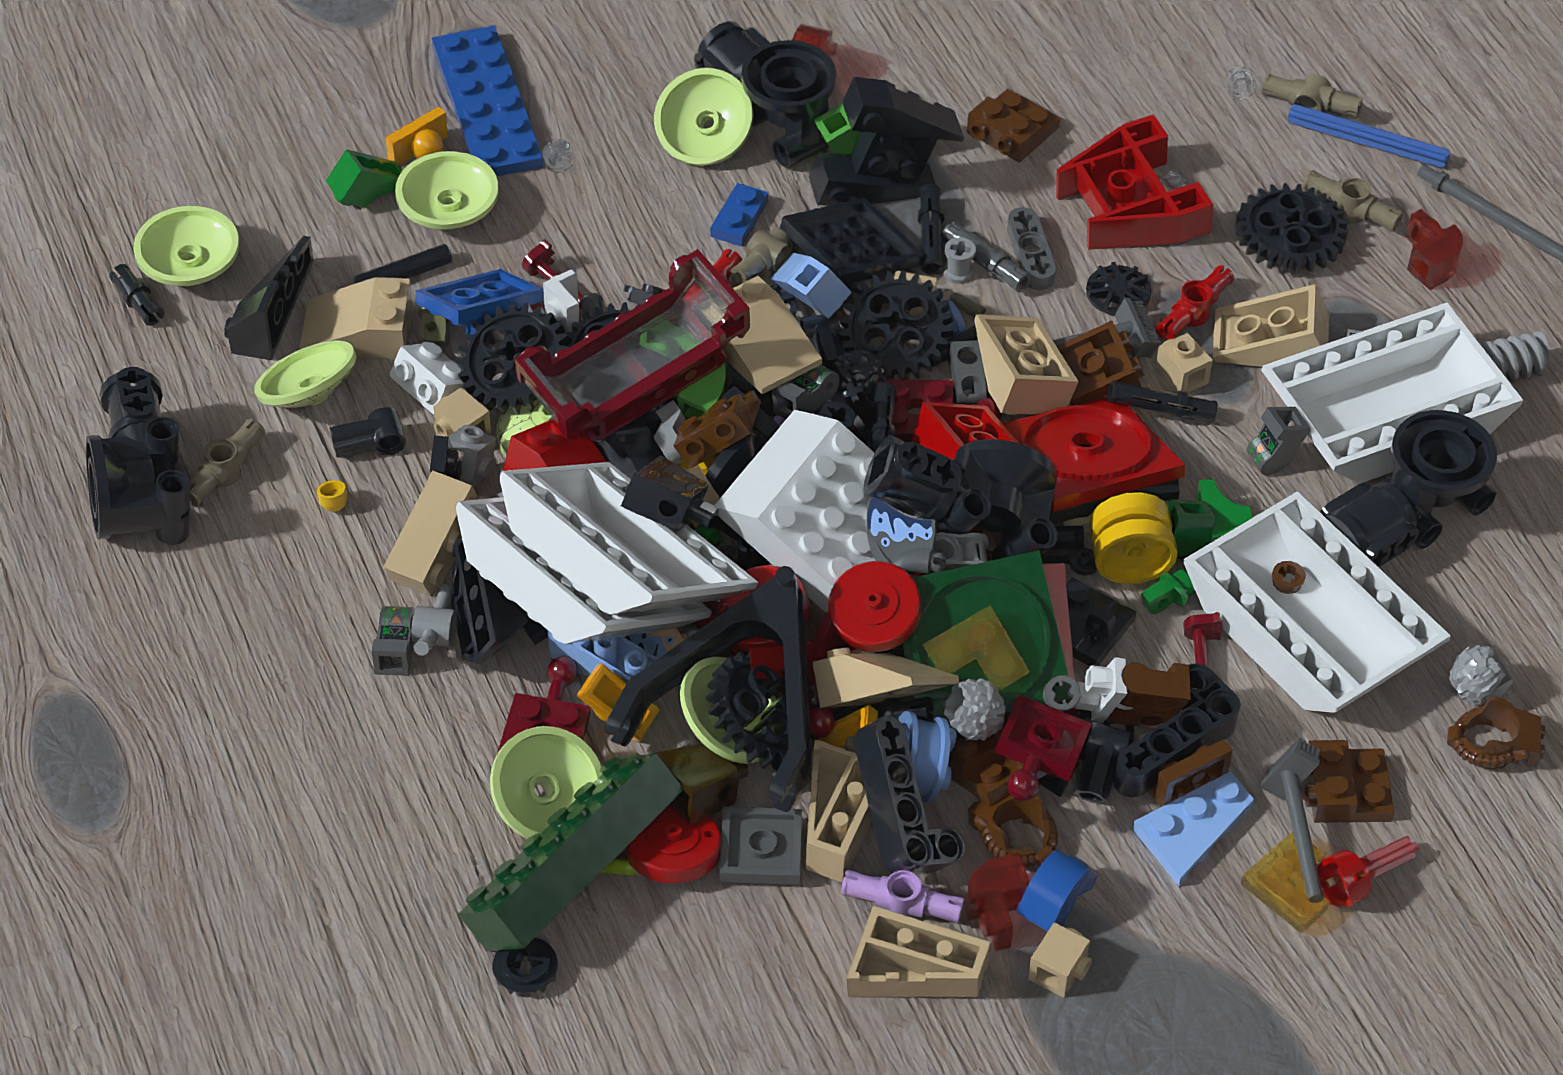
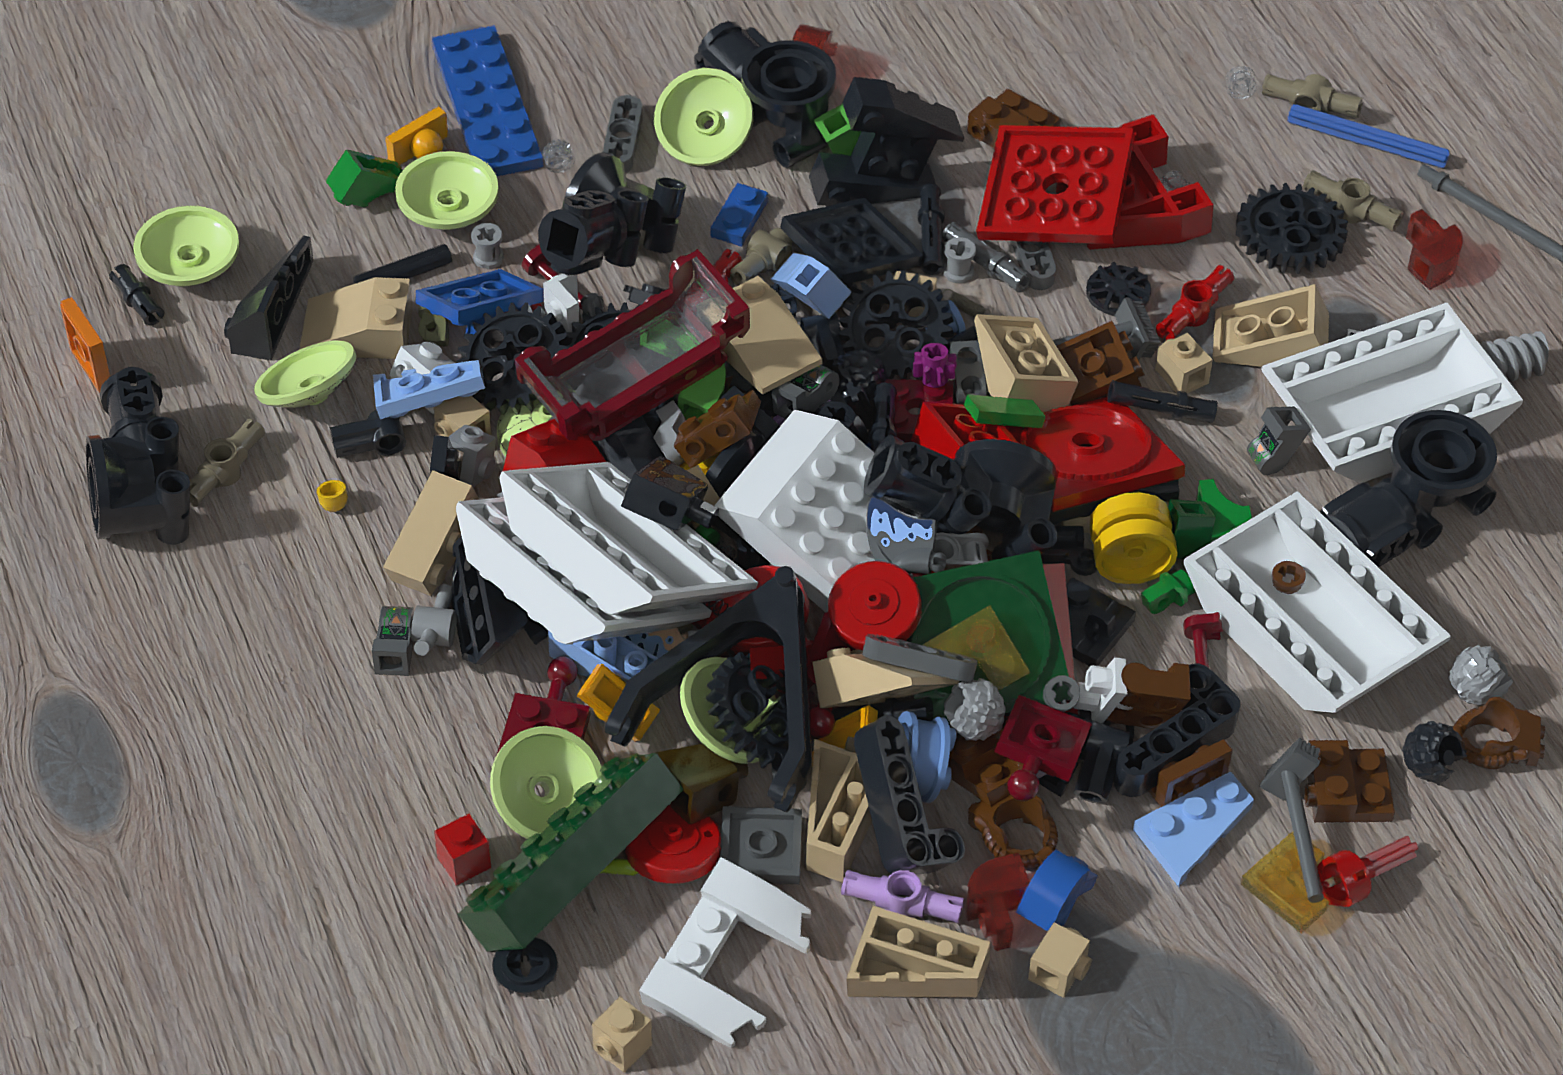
none -> orange tile [60,297,110,393]
none -> light blue wing [373,360,485,419]
none -> red brick [434,814,491,886]
none -> light grey bush [471,223,504,269]
none -> black piece [538,152,686,275]
none -> tan brick [592,997,652,1073]
none -> dark grey beam [603,95,643,173]
none -> white wedge [639,858,811,1048]
none -> dark grey beam [862,634,977,682]
none -> magenta gear [913,343,957,388]
none -> green tile [964,394,1046,428]
none -> red piece [976,125,1135,244]
none -> black piece [1402,721,1467,785]

